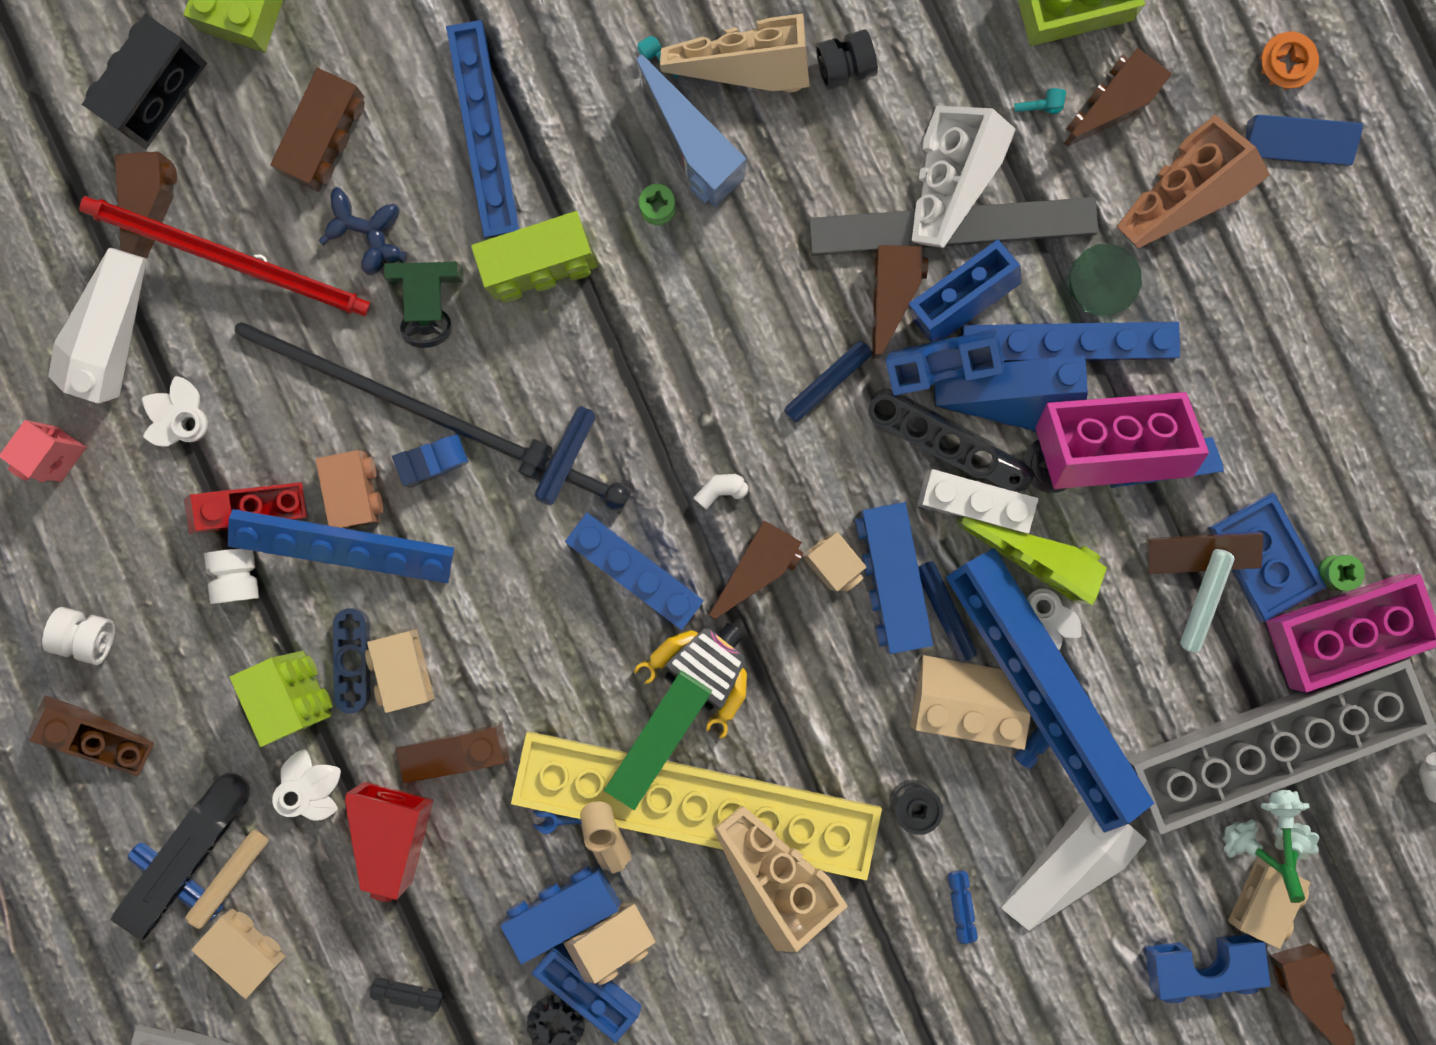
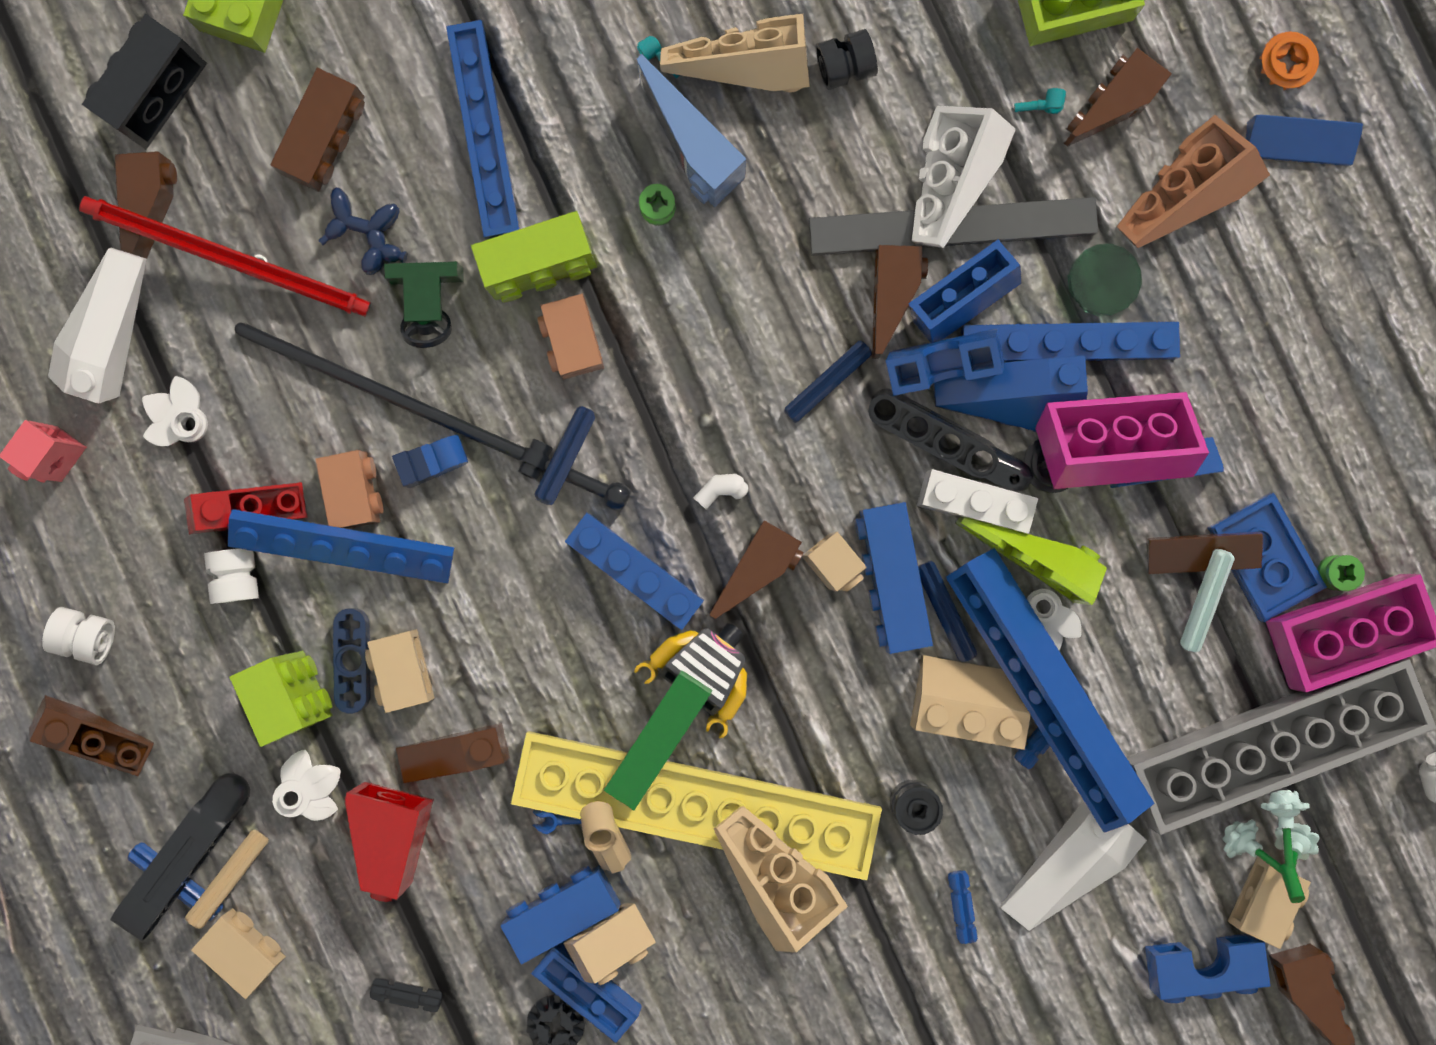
none -> nougat brick [537,294,605,380]

